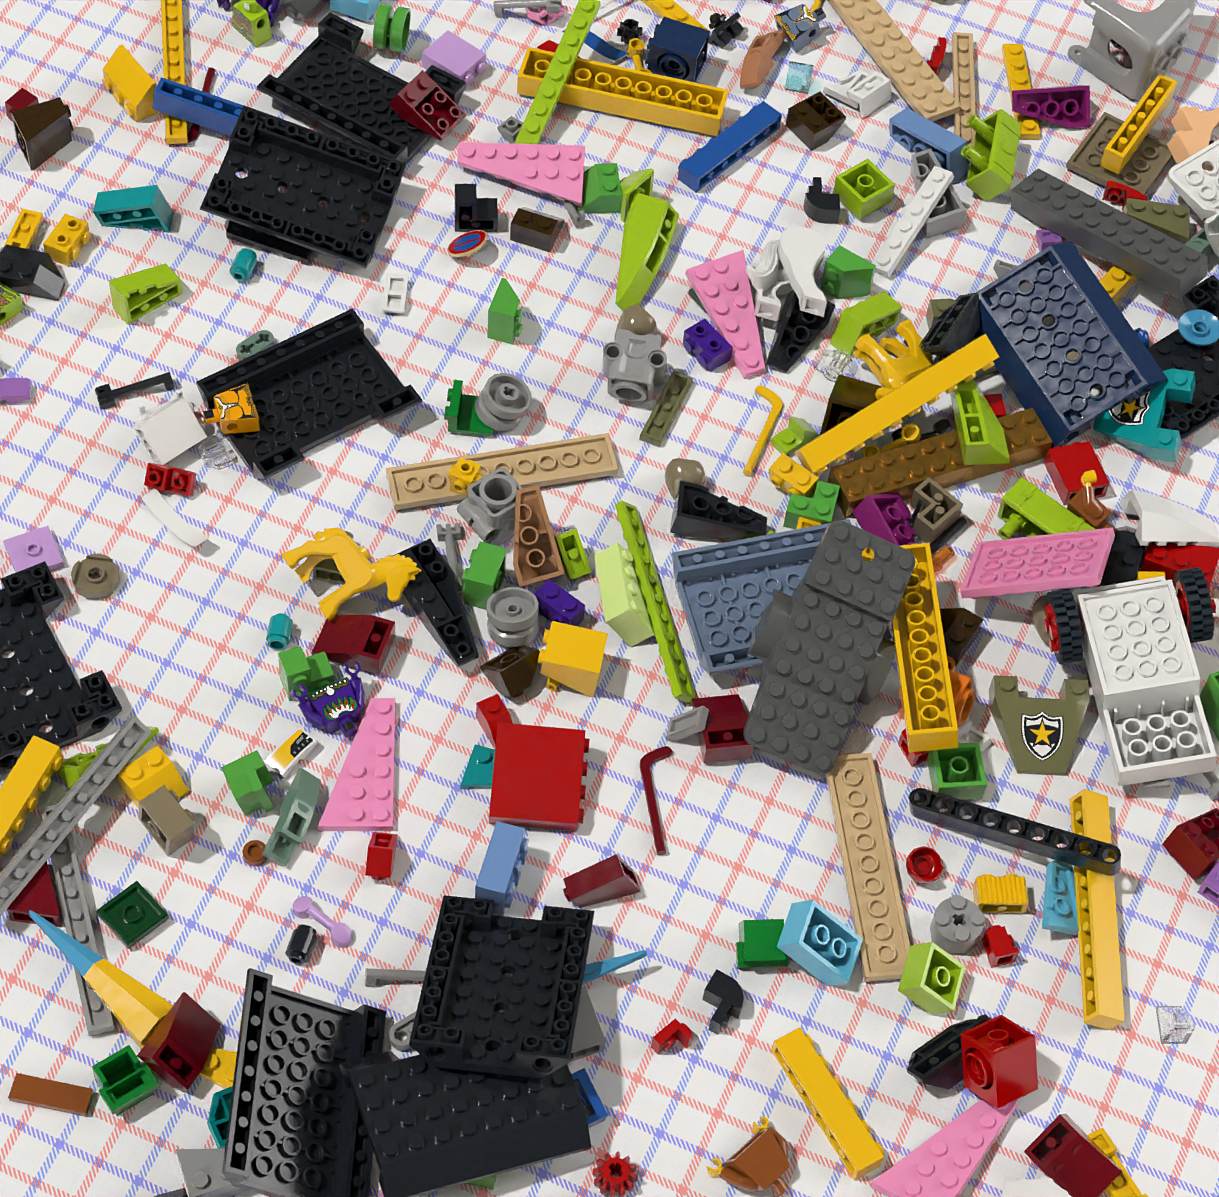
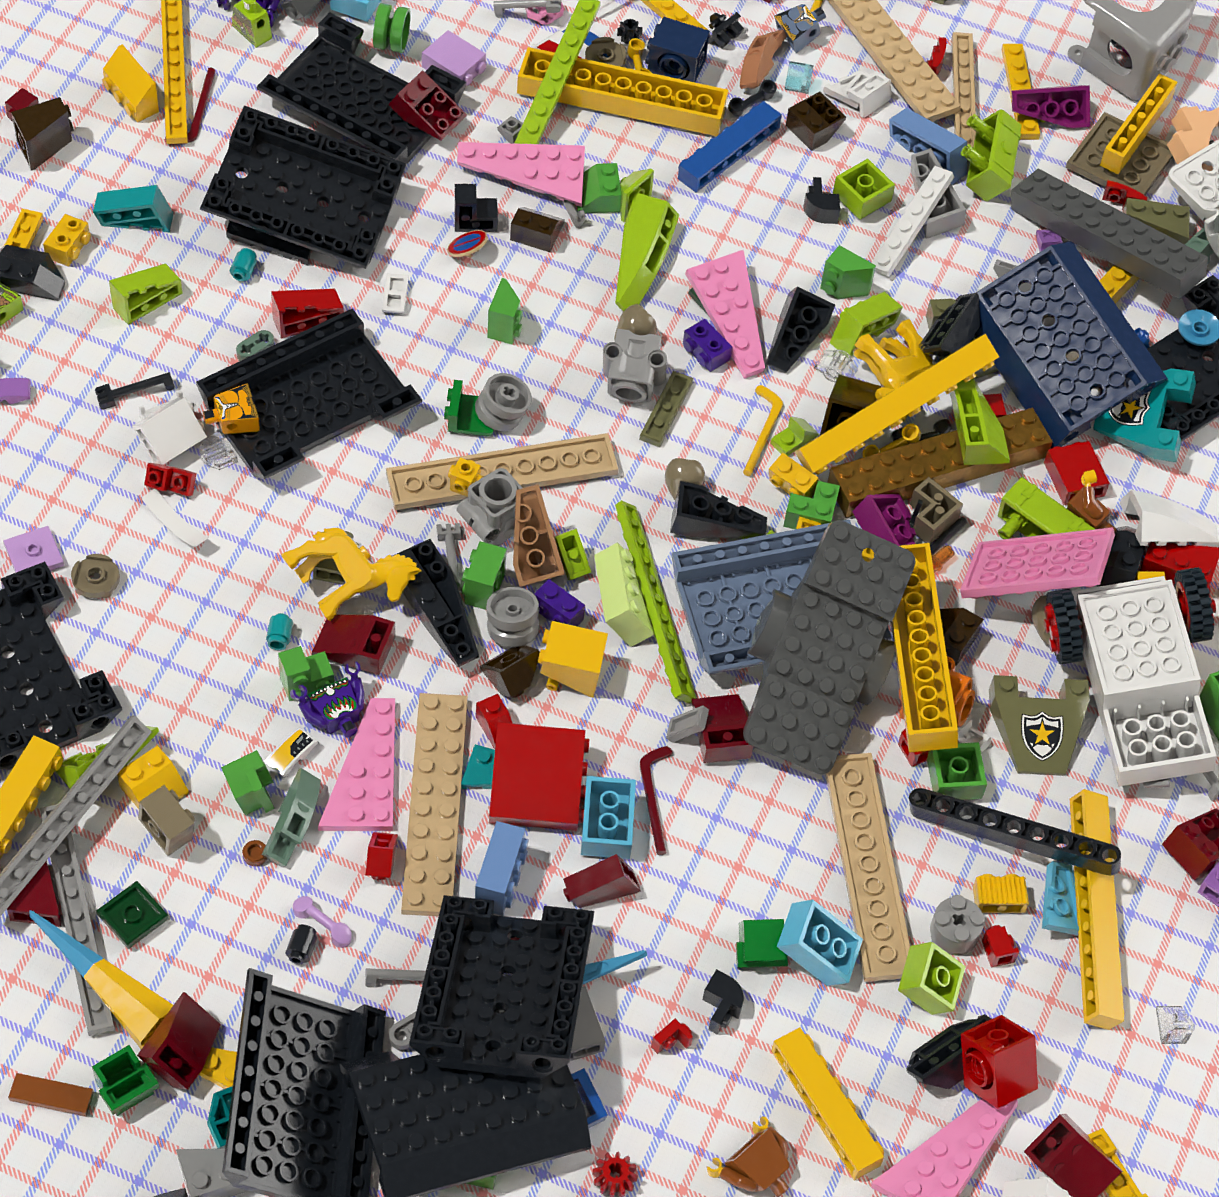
blue brick [152,77,282,136] -> none
white animal [746,227,827,321] -> none
red hair [906,846,944,884] -> none
none -> red wedge [271,288,344,339]
none -> tan plate [401,693,468,916]
none -> medium azure brick [581,776,636,859]
none -> dark tan plate [585,37,626,67]
none -> black bar [728,80,777,116]

